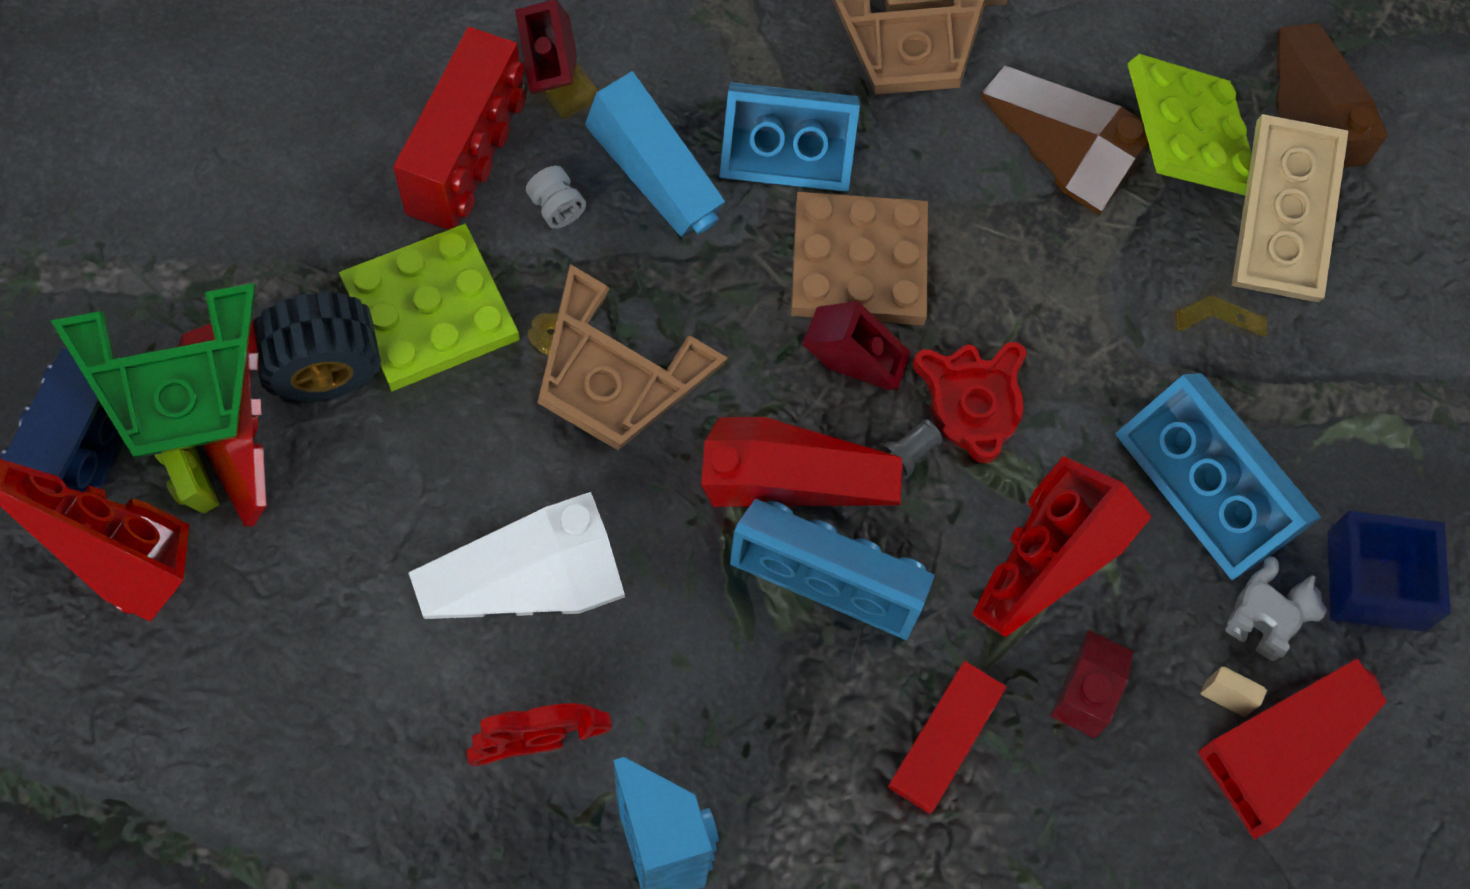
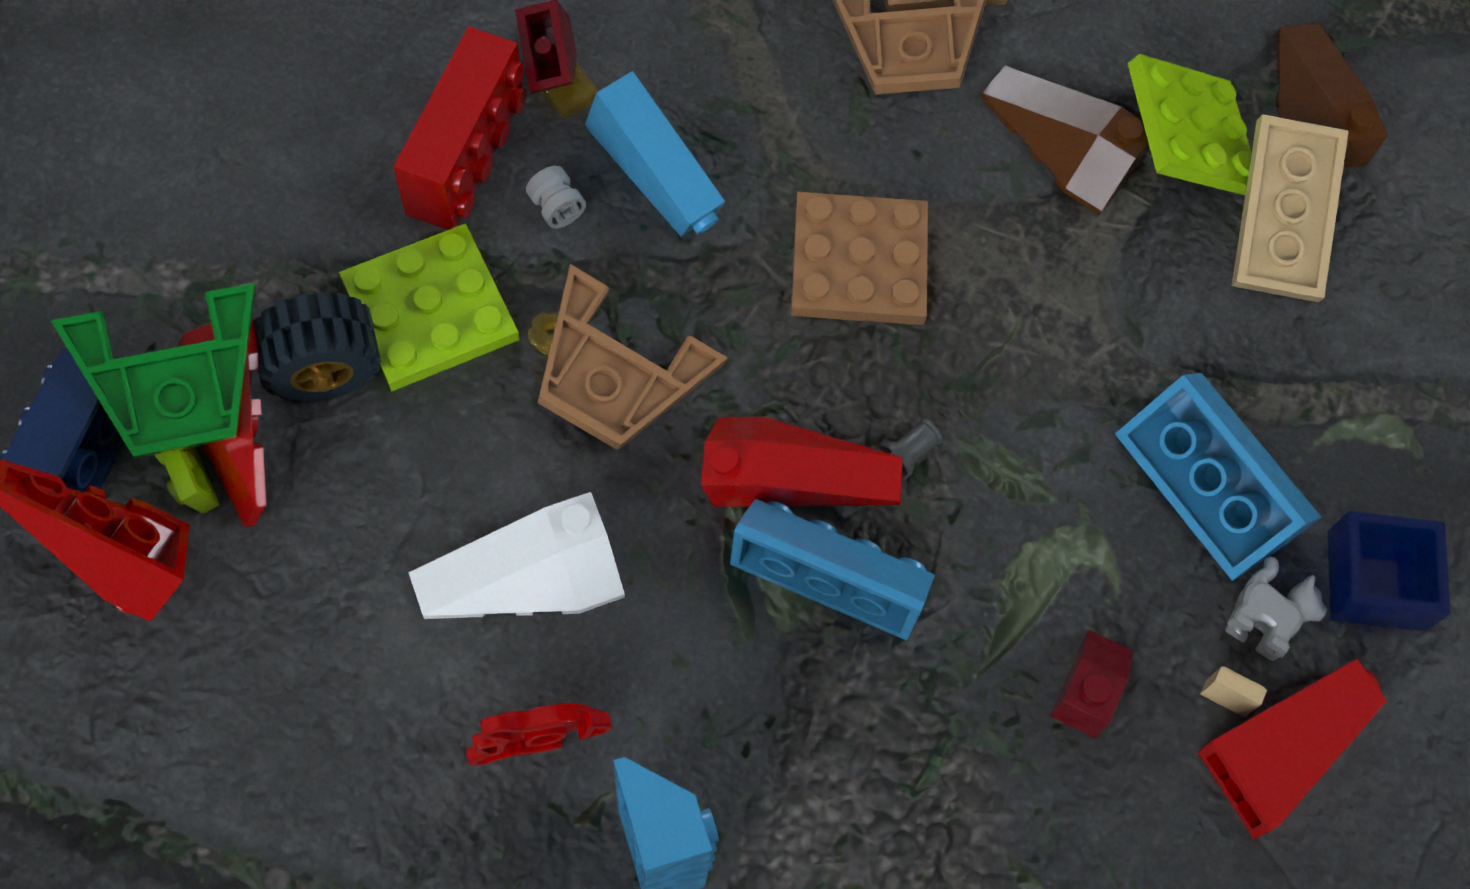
dark azure slope [719,82,860,192] -> none
dark red slope [802,301,911,391] -> none
red tile [888,661,1007,815] -> none
red tile [913,342,1027,463] -> none
red wedge [972,456,1152,637] -> none
clear yellow piece [1175,295,1268,336] -> none

